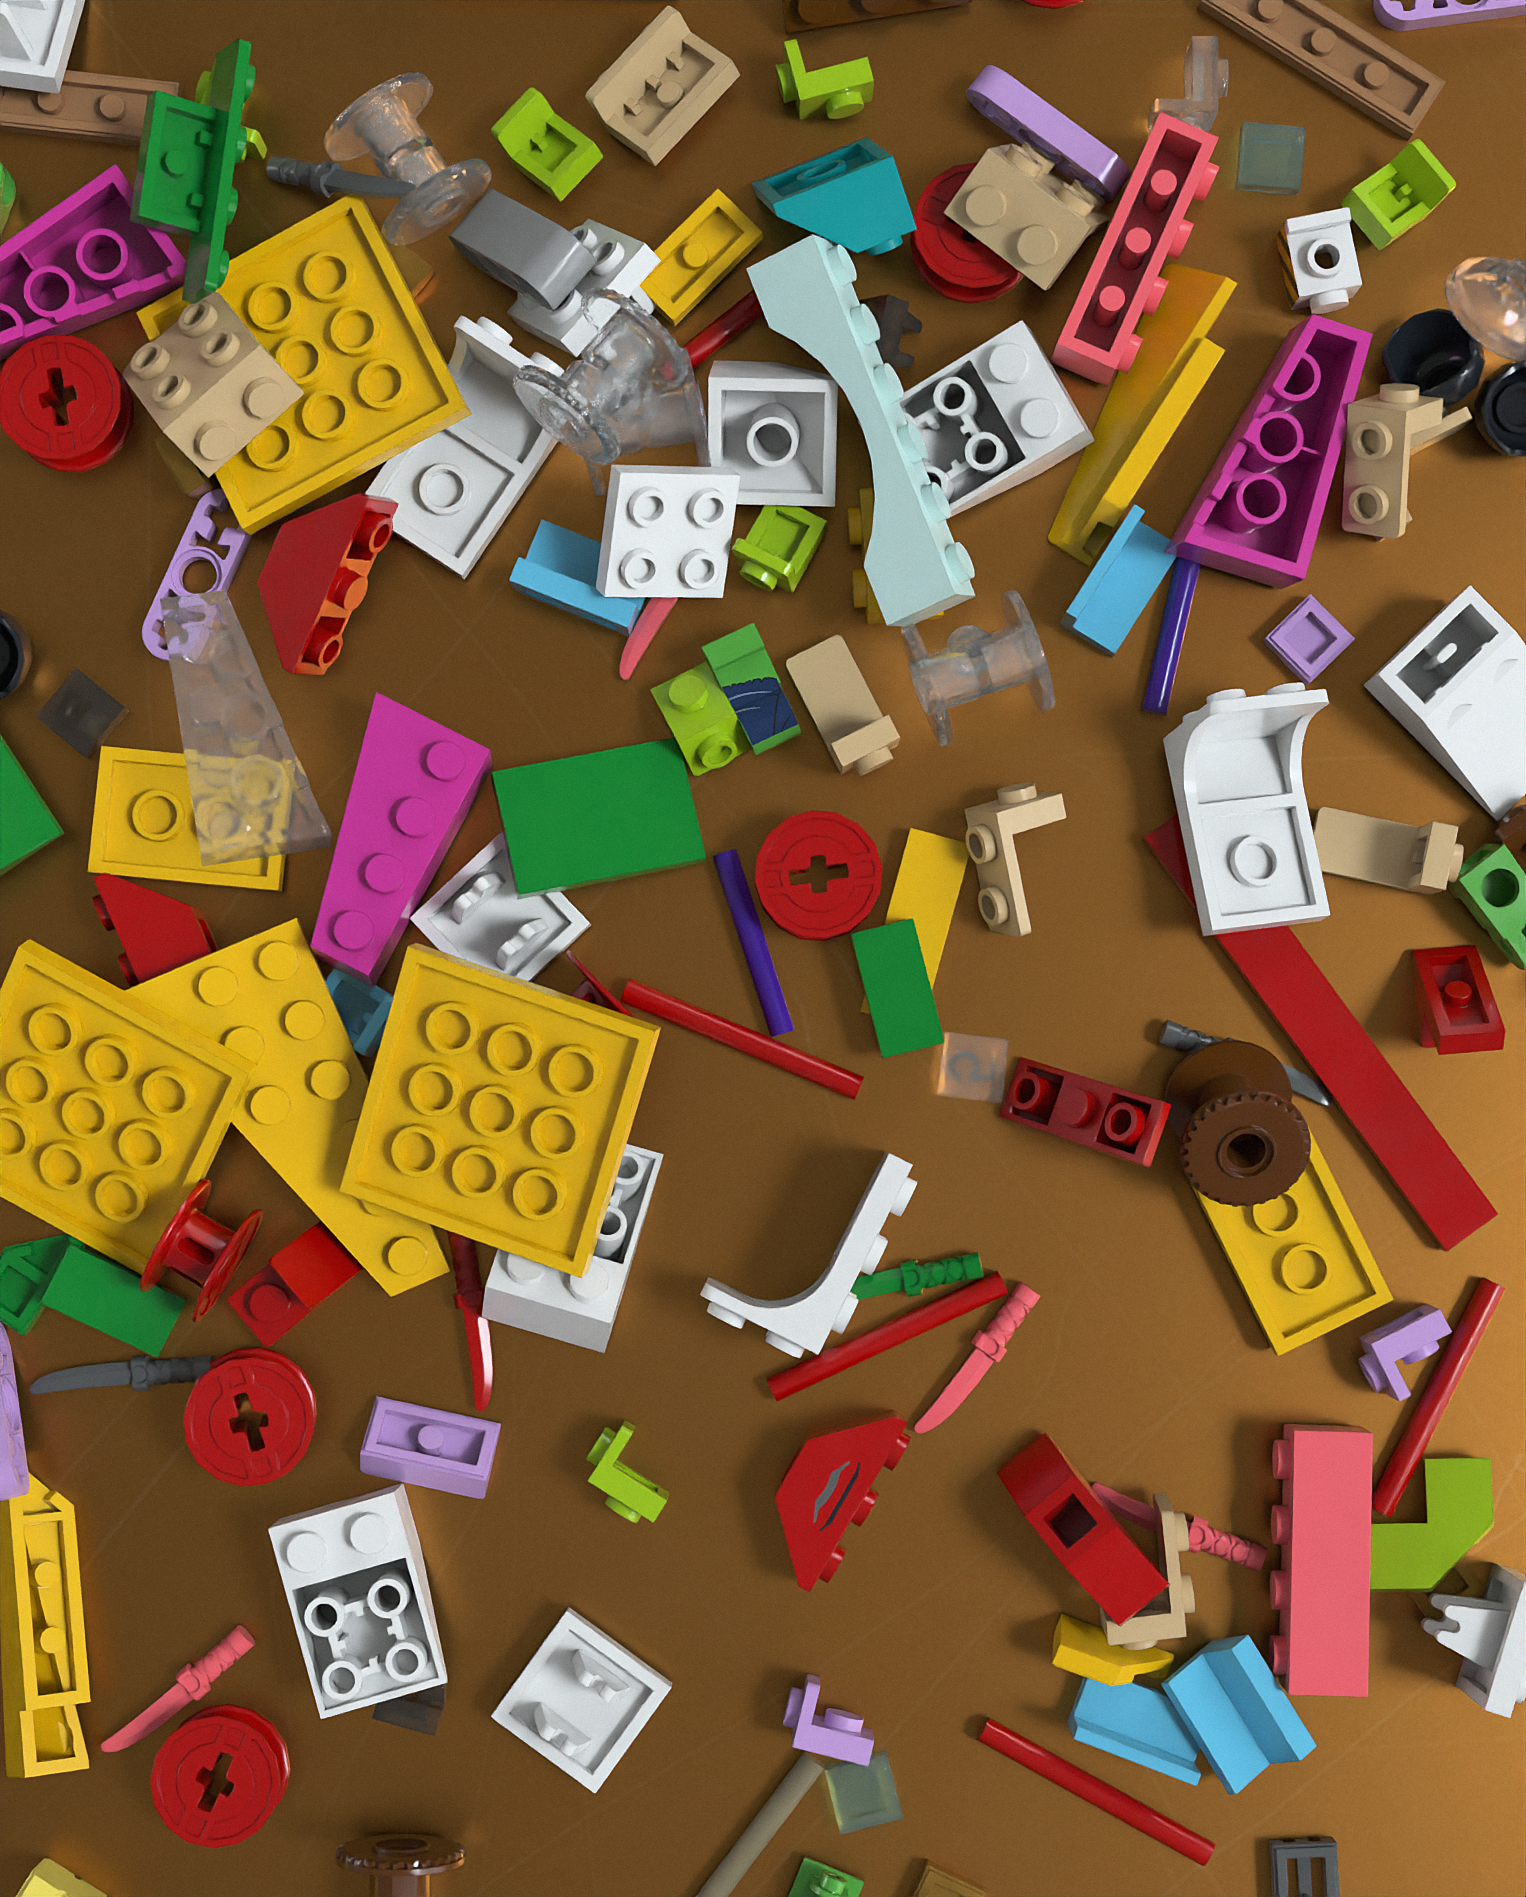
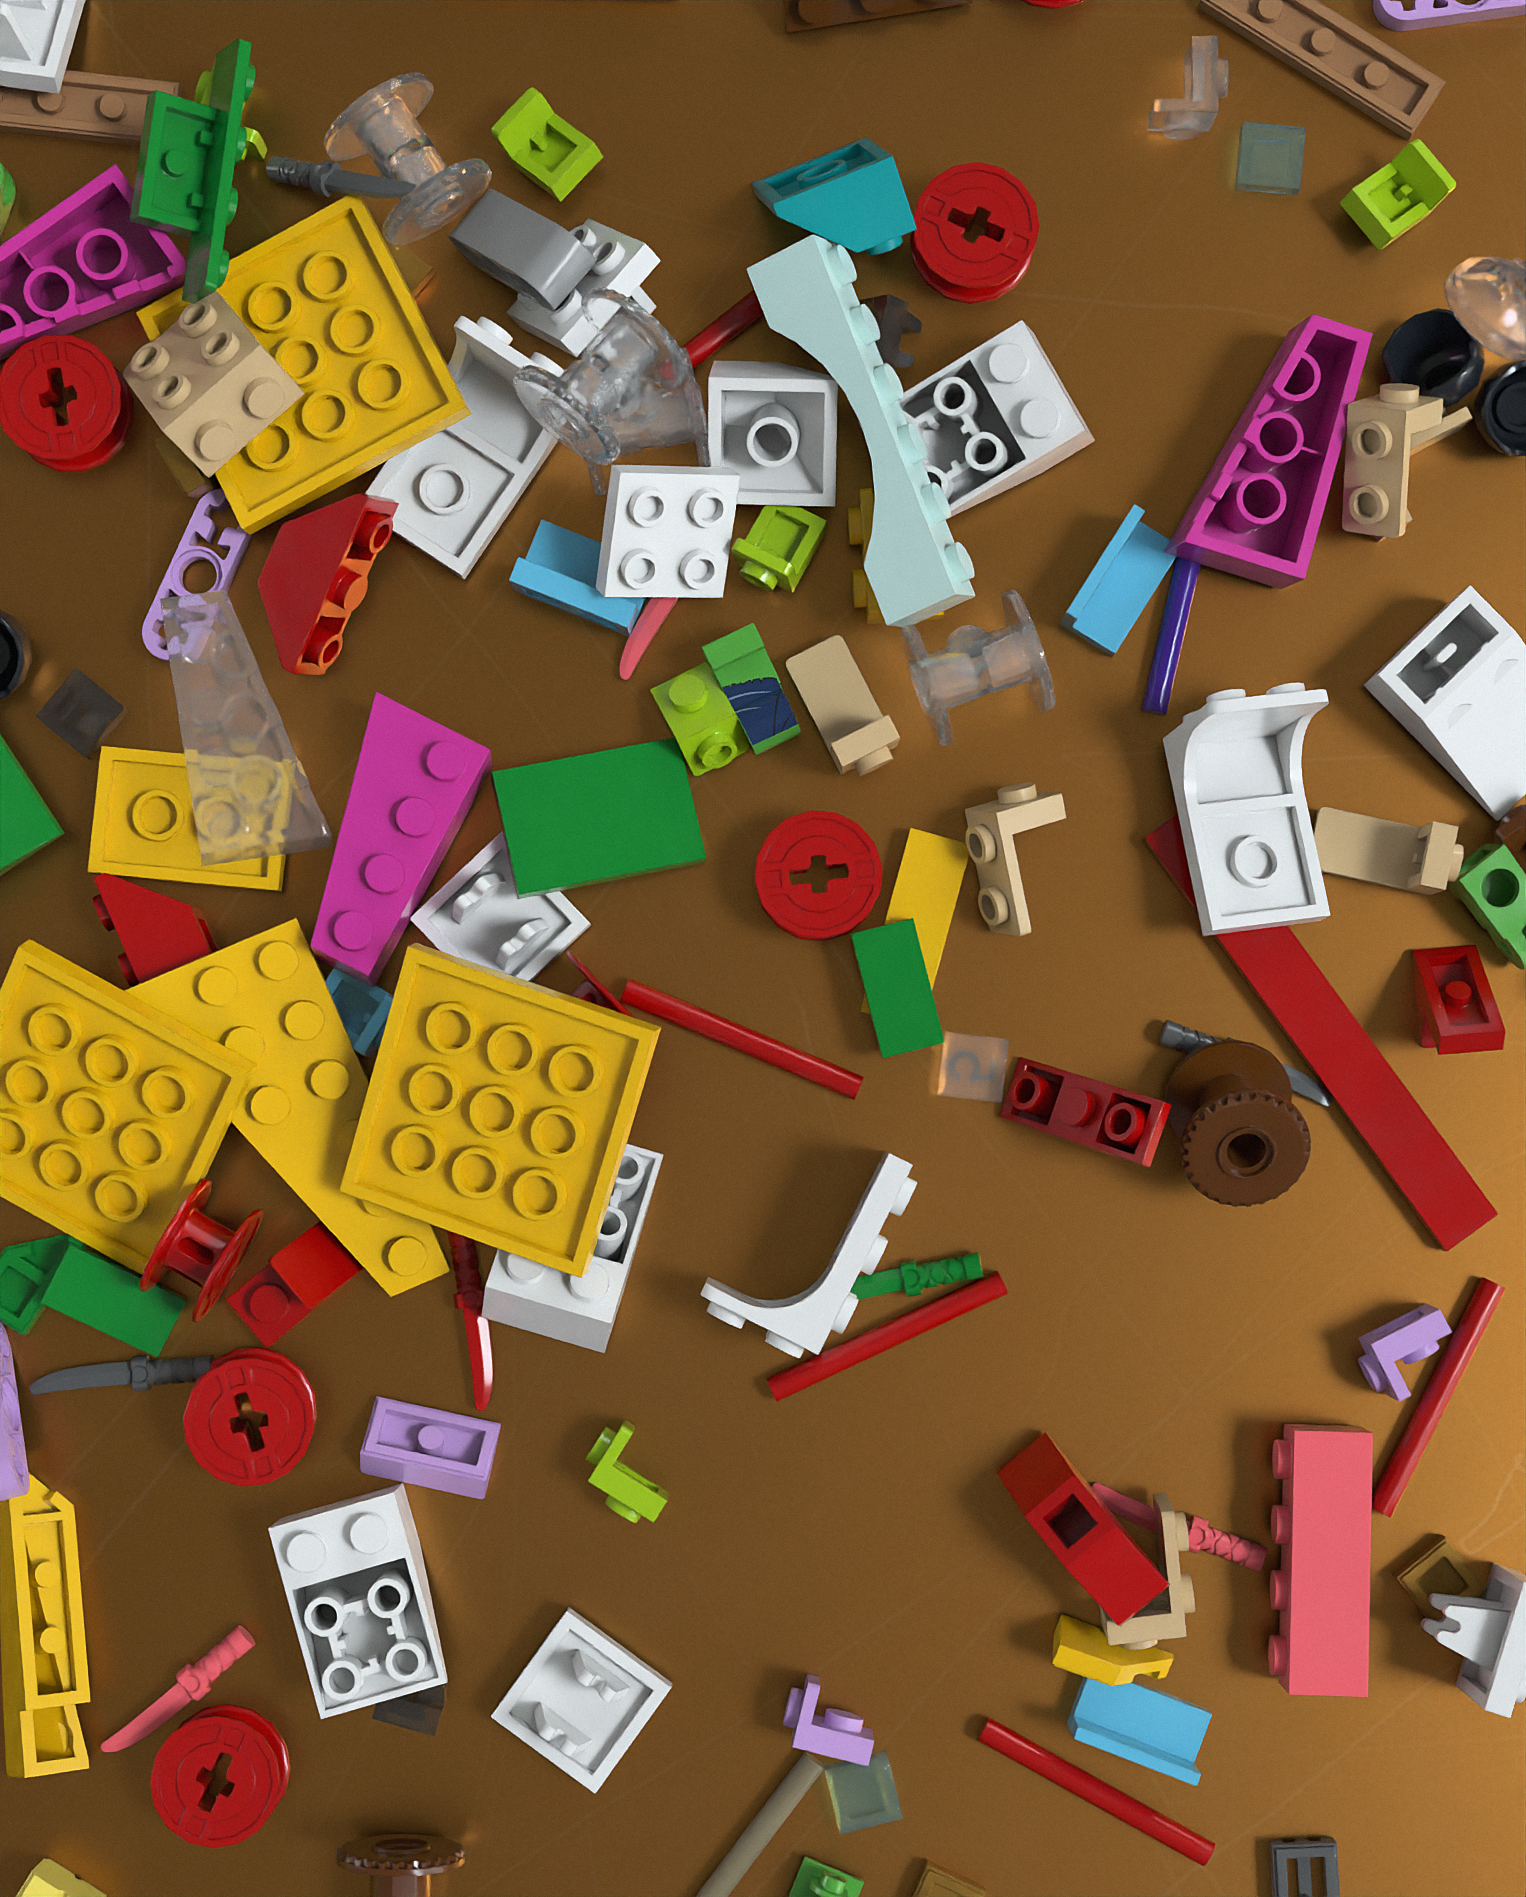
tan bracket [585,6,740,166] -> none
yellow plate [639,189,763,327] -> none
dark purple bar [712,849,795,1038] -> none
lime bracket [775,39,874,120] -> none
red slope [775,1410,911,1593] -> none
coral piece [914,1281,1041,1434] -> none
tan bracket [944,141,1111,290] -> none
lavender beam [966,65,1131,202] -> none
yellow wedge [1048,263,1238,568] -> none
coral brick [1050,112,1219,387] -> none
medium azure panel [1161,1635,1317,1795] -> none
yellow plate [1189,1127,1394,1356] -> none
lavender tile [1262,594,1355,686] -> none
white brick [1276,207,1362,314] -> none
lime tile [1370,1458,1494,1592] -> none

